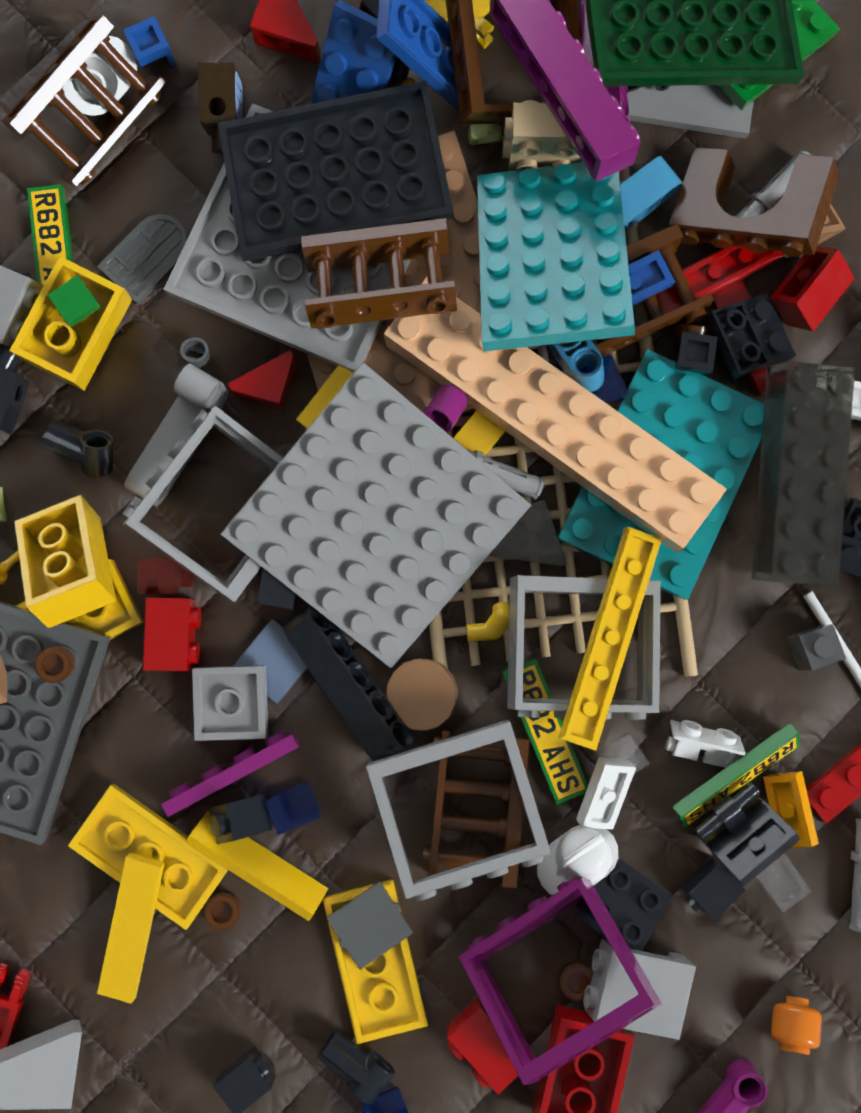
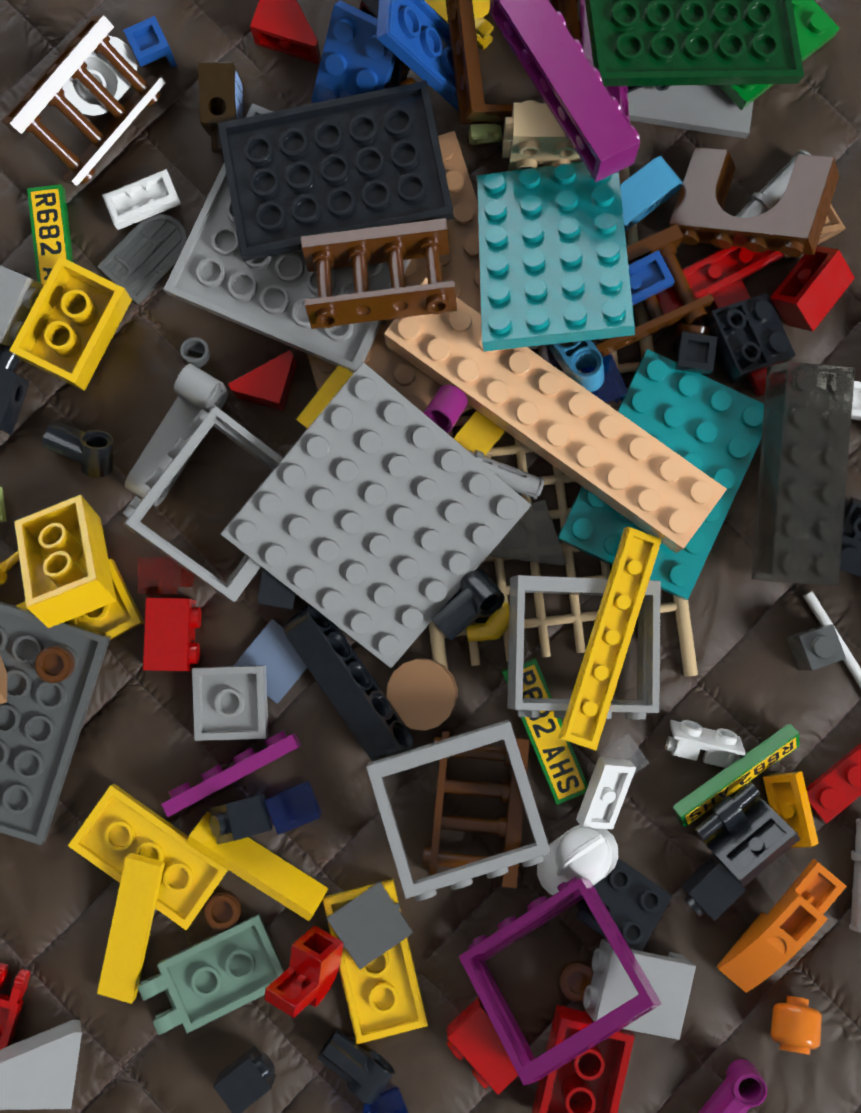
green tile [48,275,101,327] -> none
none -> white plate [102,169,181,230]
none -> sand green tile [138,913,285,1035]
none -> red brick [264,925,344,1018]
none -> black piece [431,569,505,641]
none -> orange slope [716,859,847,993]

